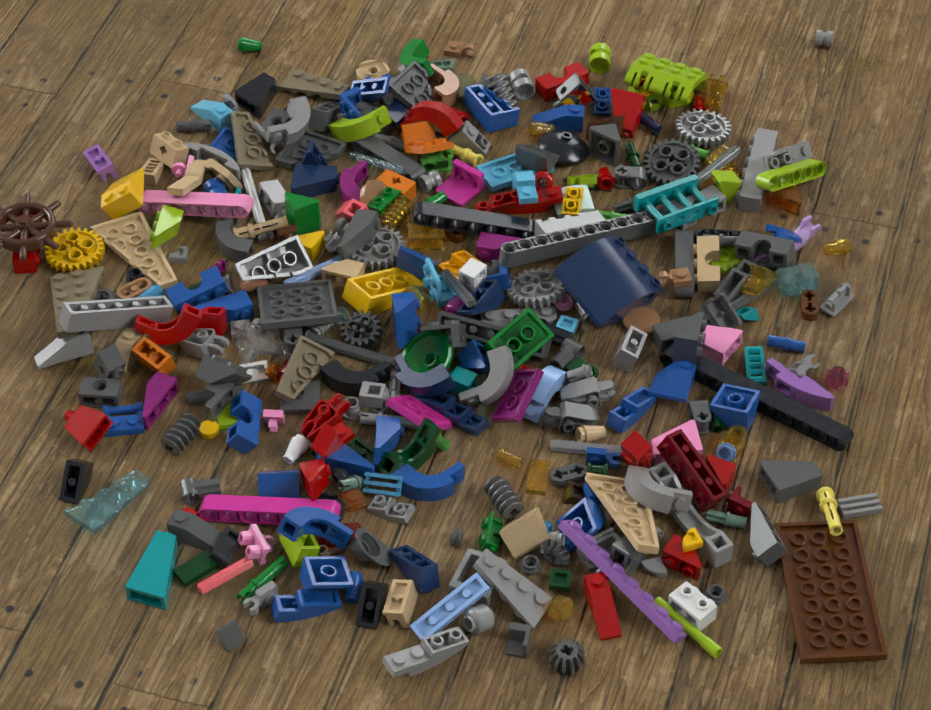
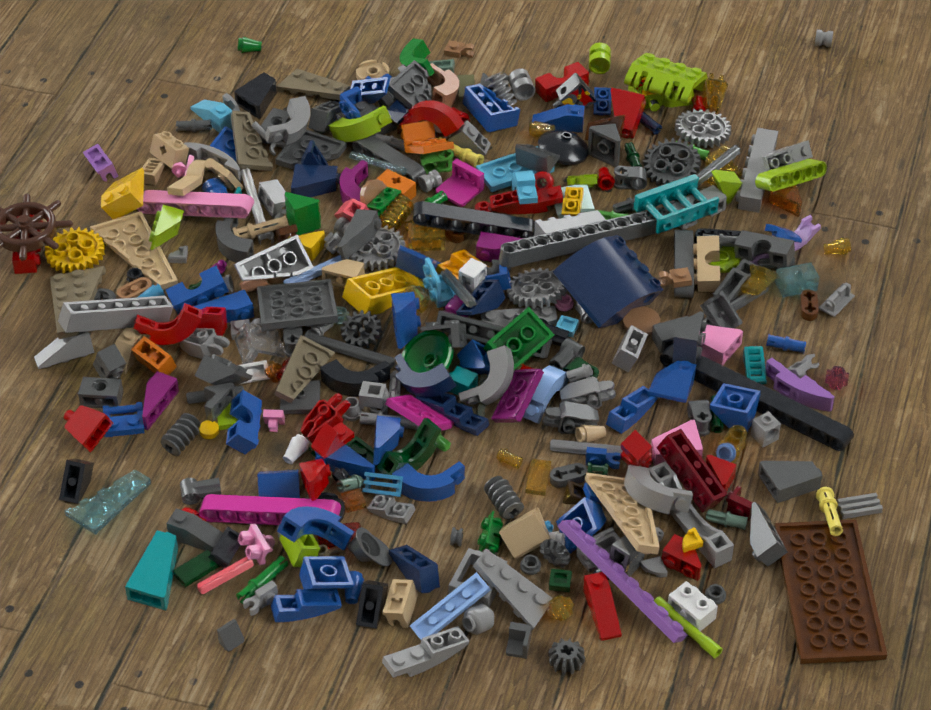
teal slope [736,306,759,321] -> none
none -> light grey brick [751,411,781,447]

